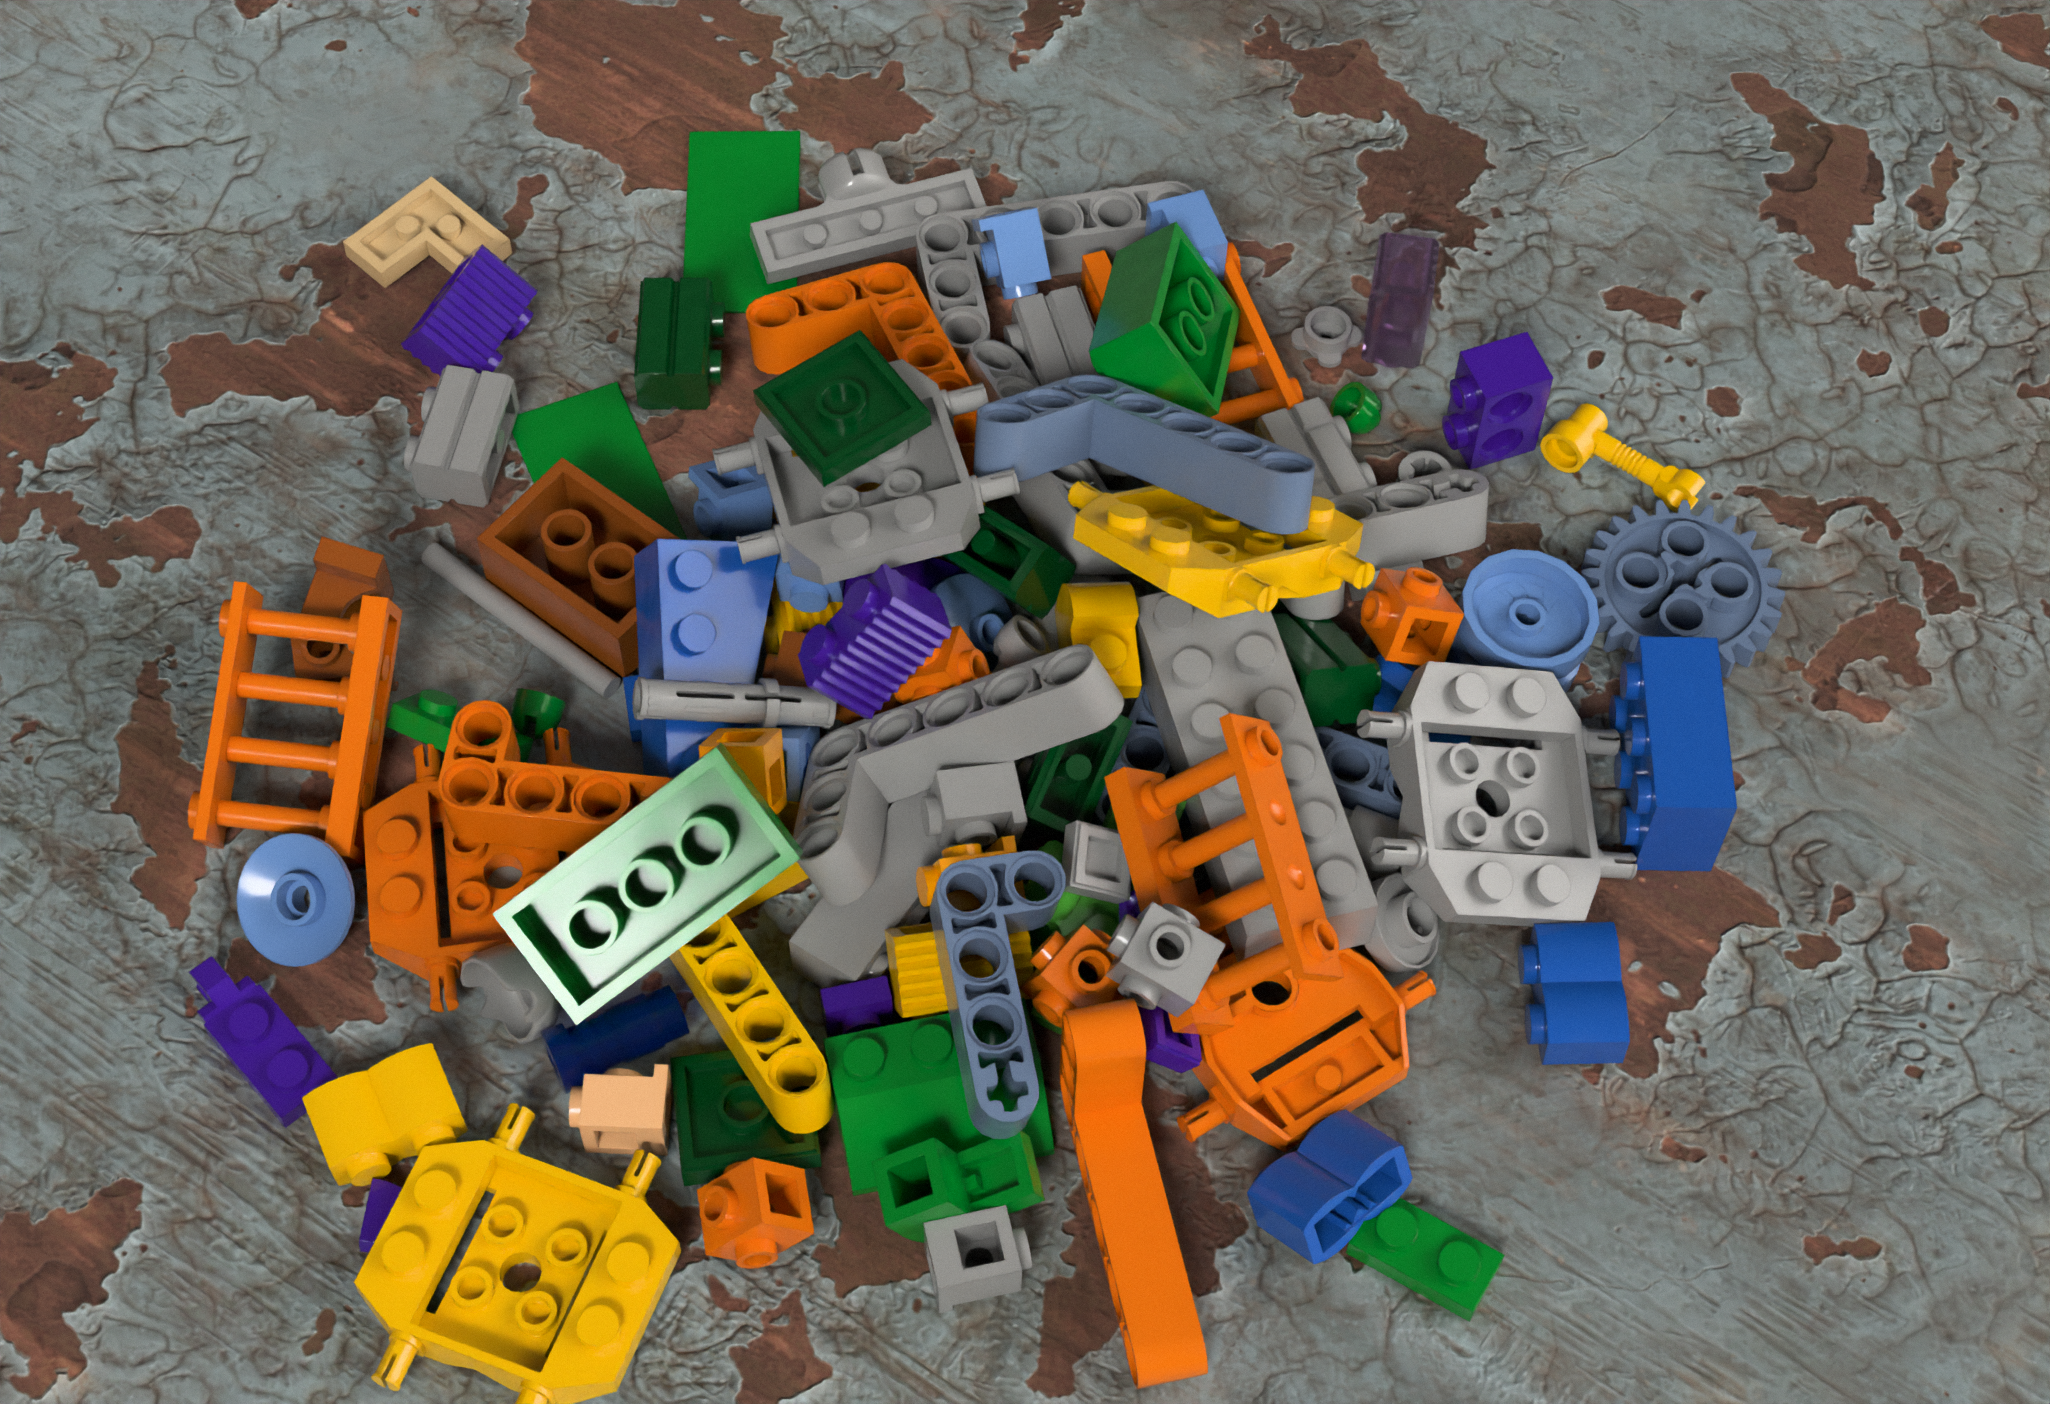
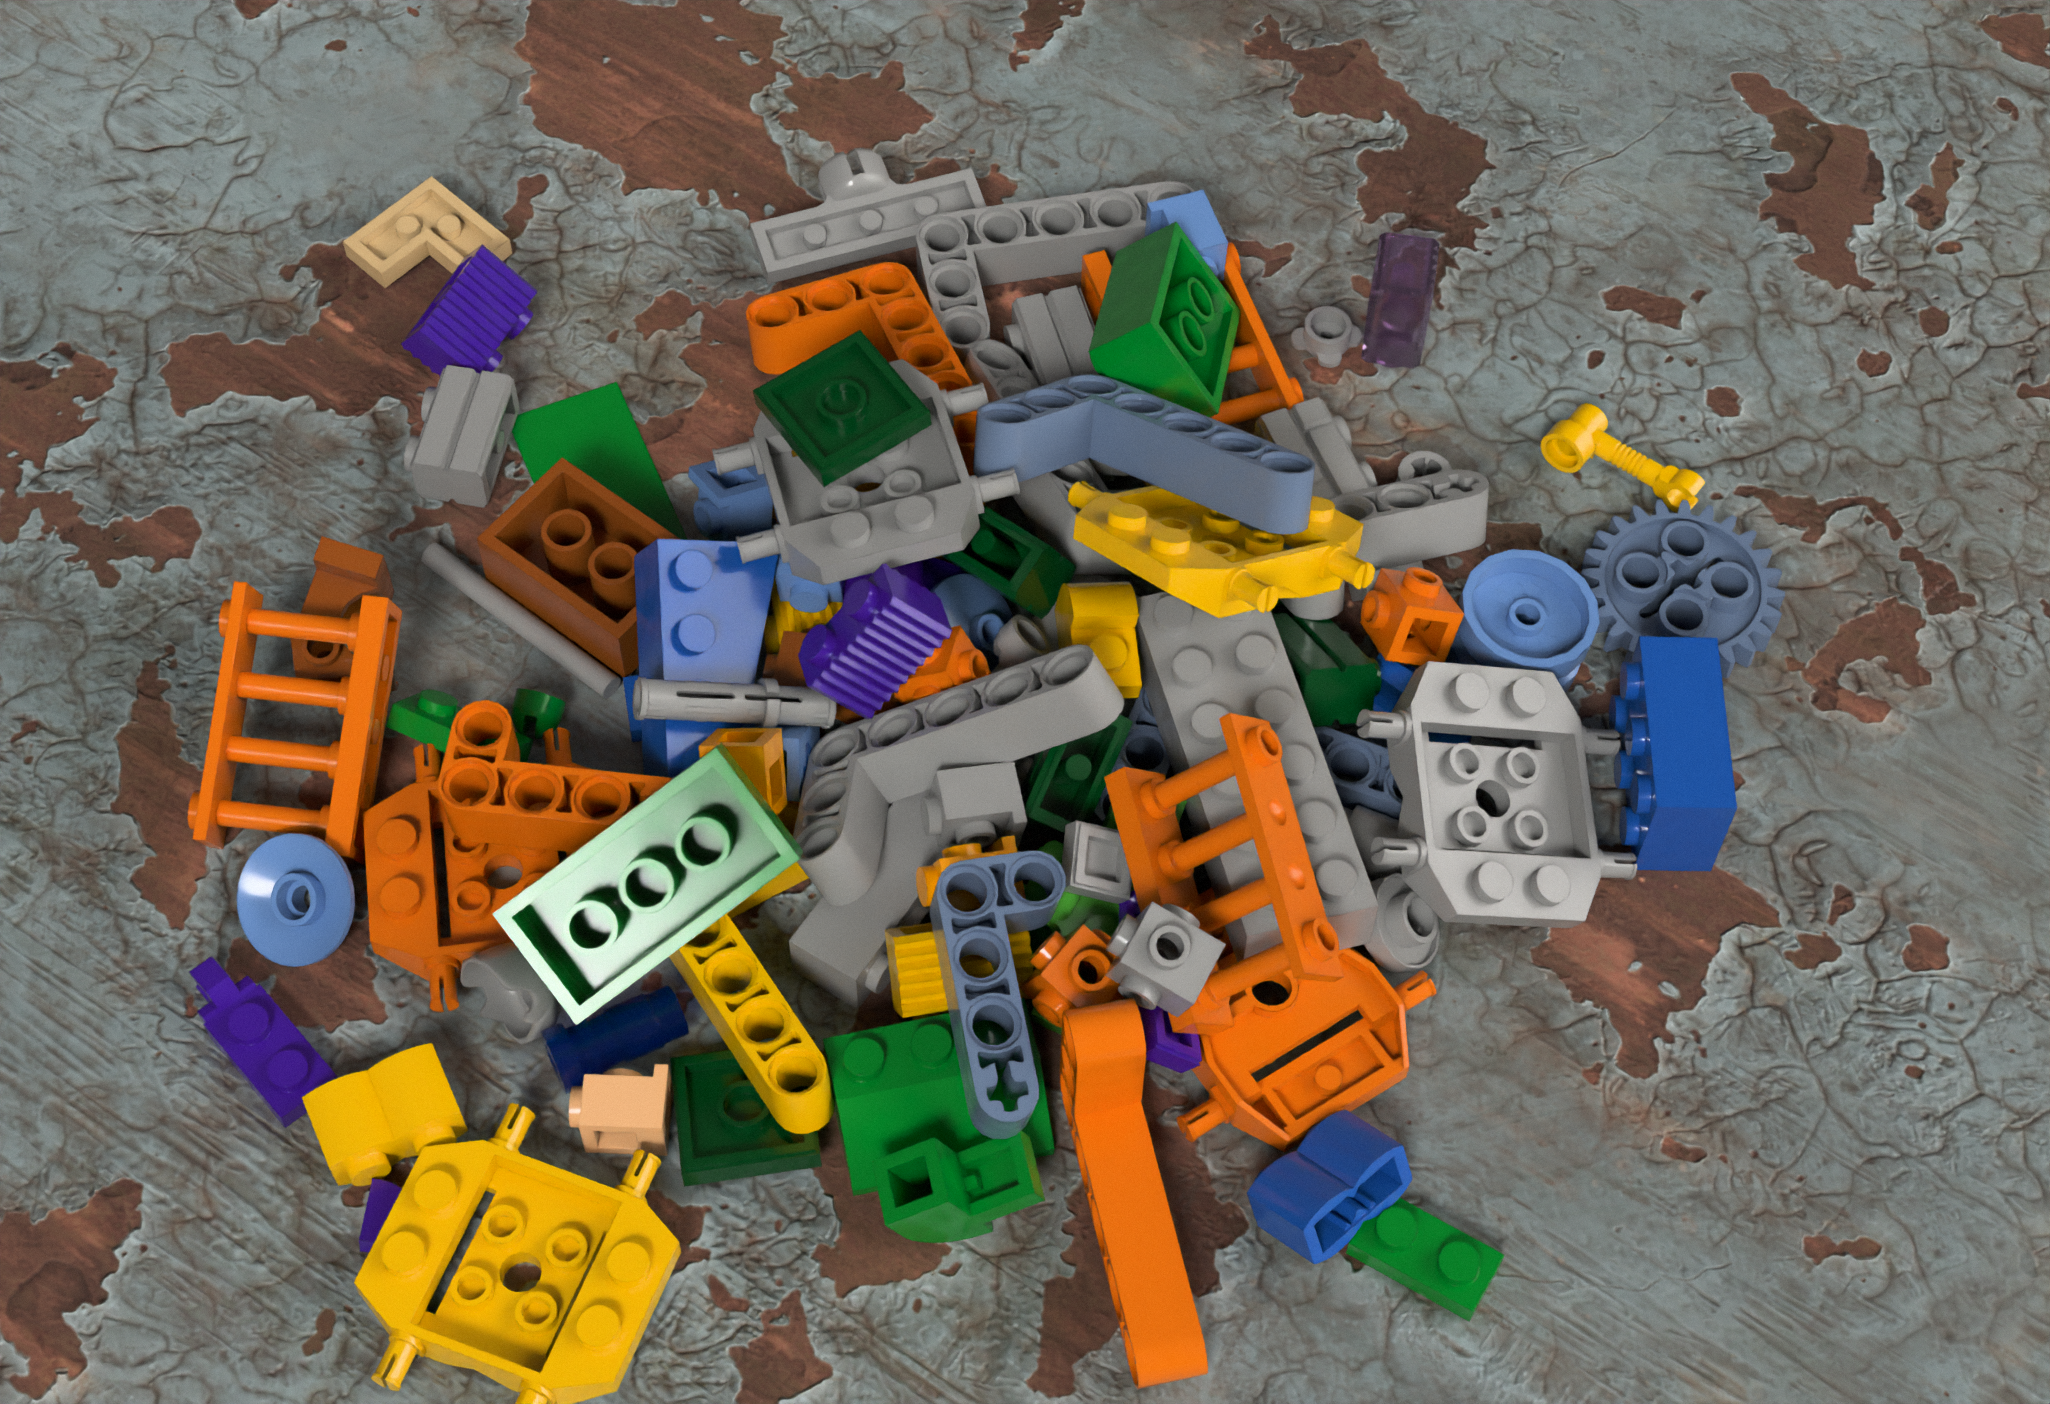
dark green brick [634,277,726,410] -> none
green piece [683,131,800,313] -> none
orange brick [697,1157,814,1269] -> none
dark purple plate [820,976,893,1038] -> none
light grey brick [923,1205,1032,1313] -> none
medium blue brick [972,207,1052,300] -> none
green hinge [1329,382,1382,435] -> none
dark purple brick [1442,332,1553,470] -> none
blue brick [1518,922,1630,1065] -> none

